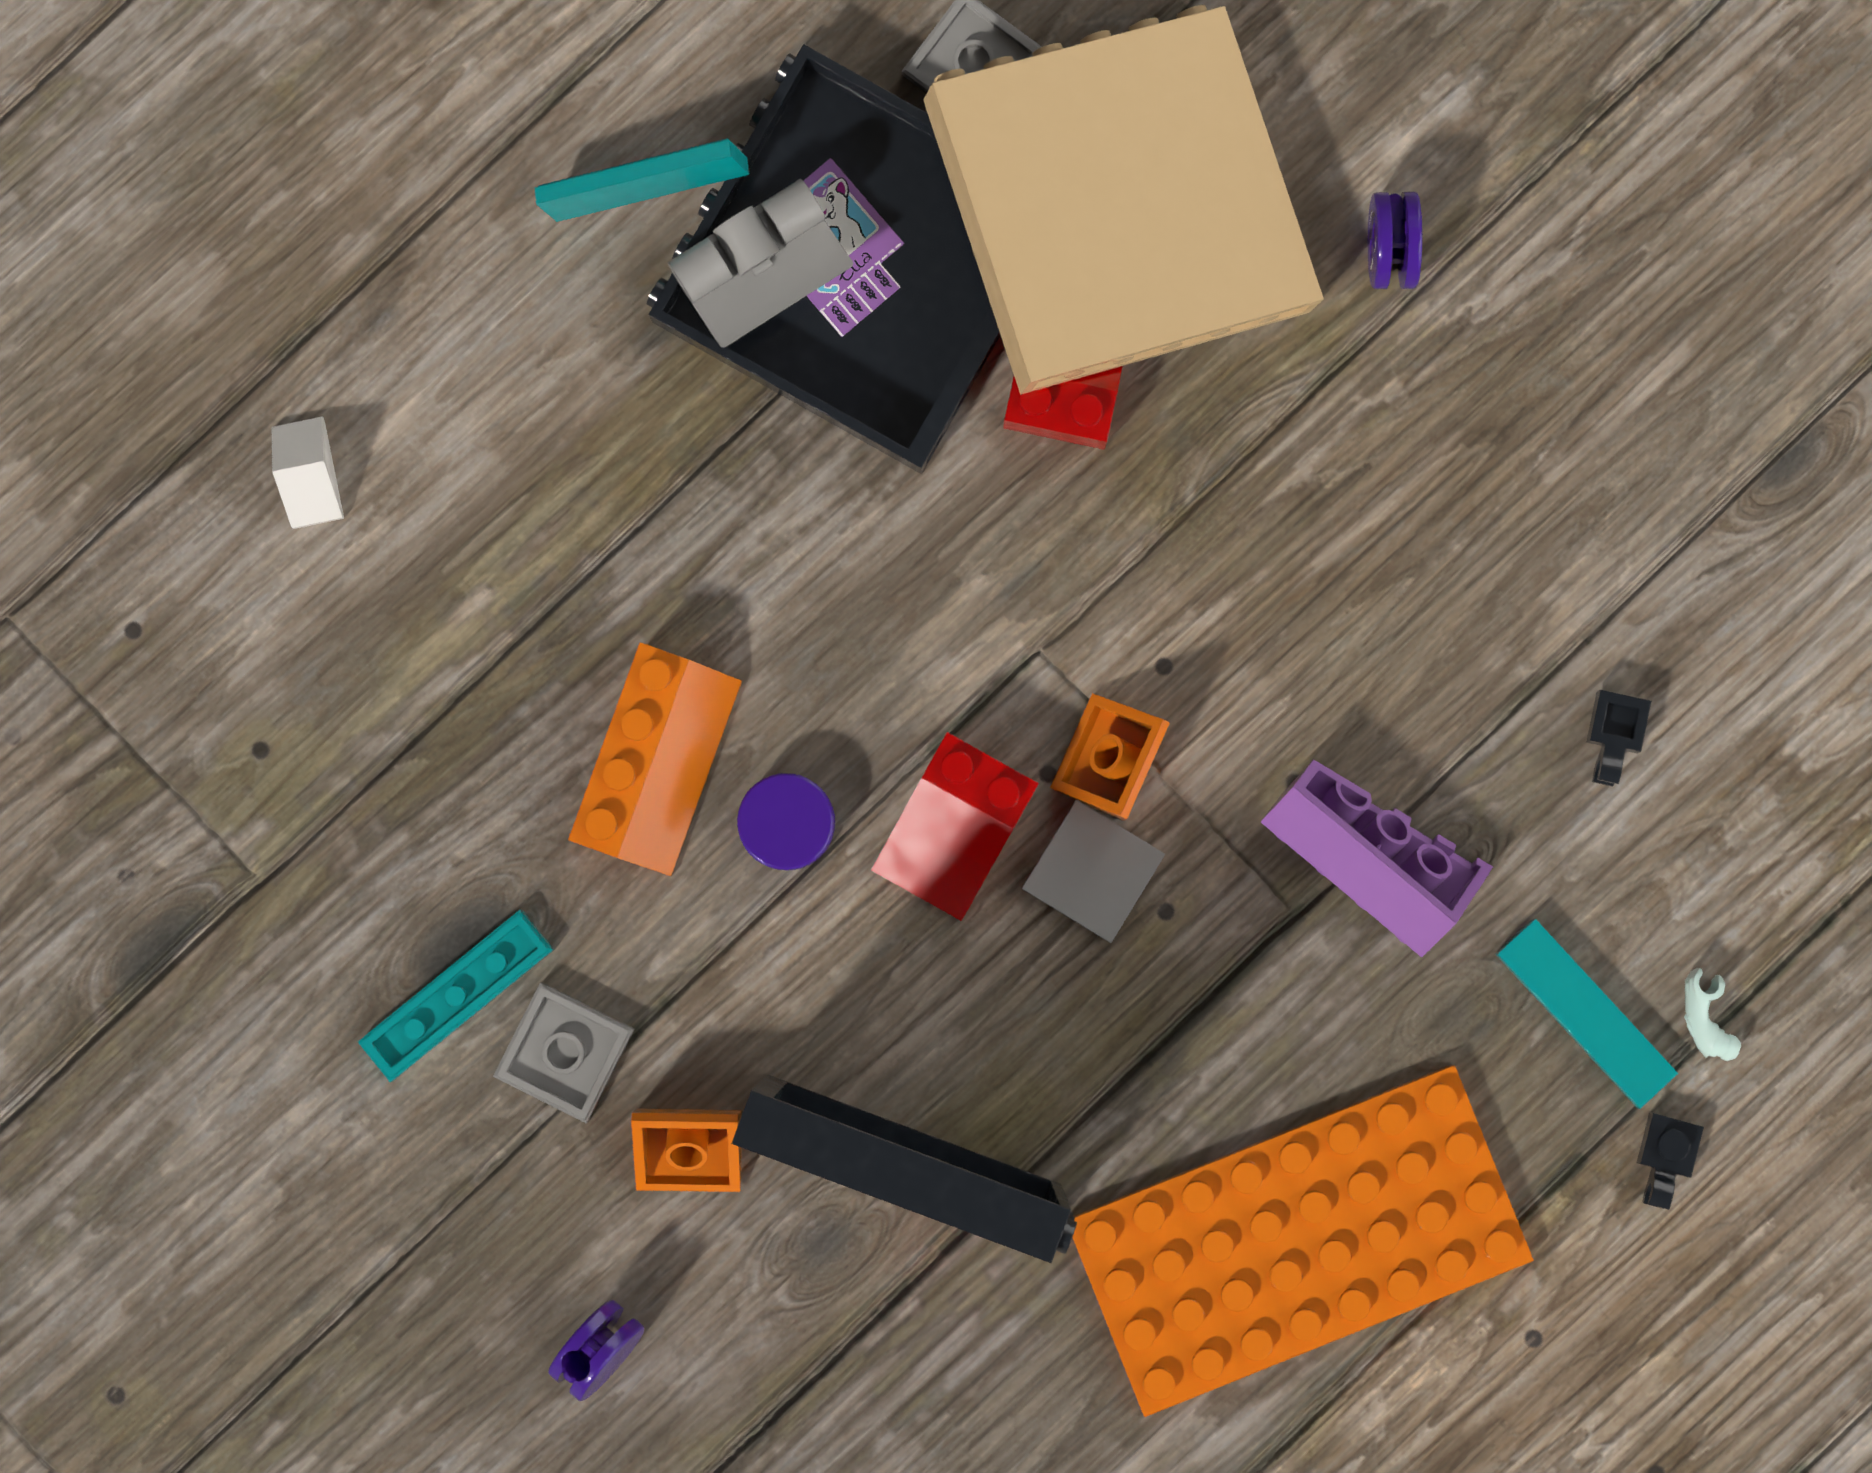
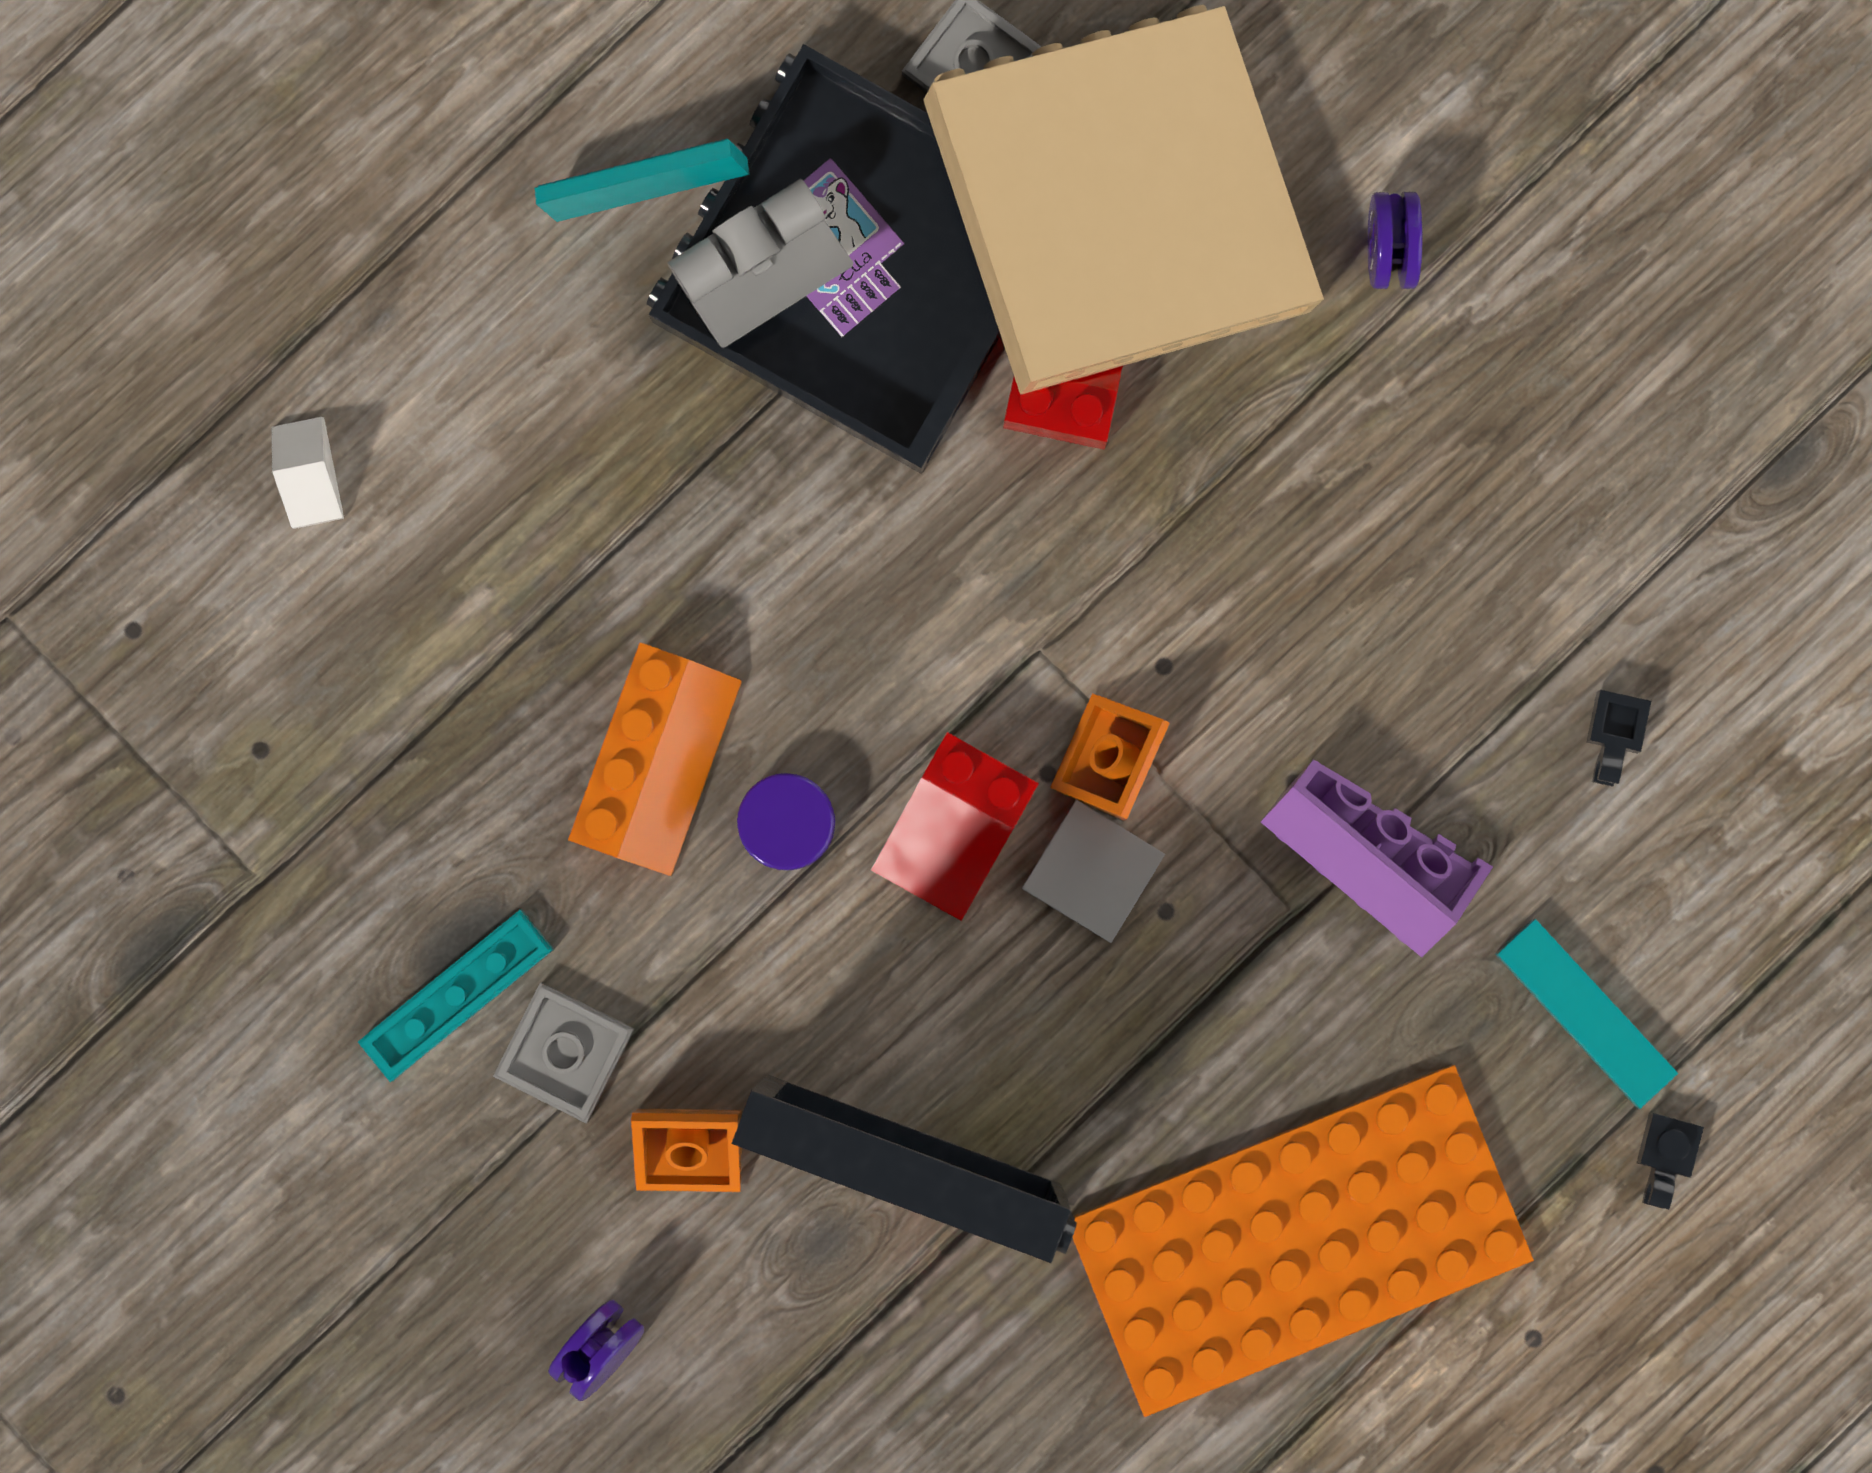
light aqua piece [1684,968,1741,1061] -> none

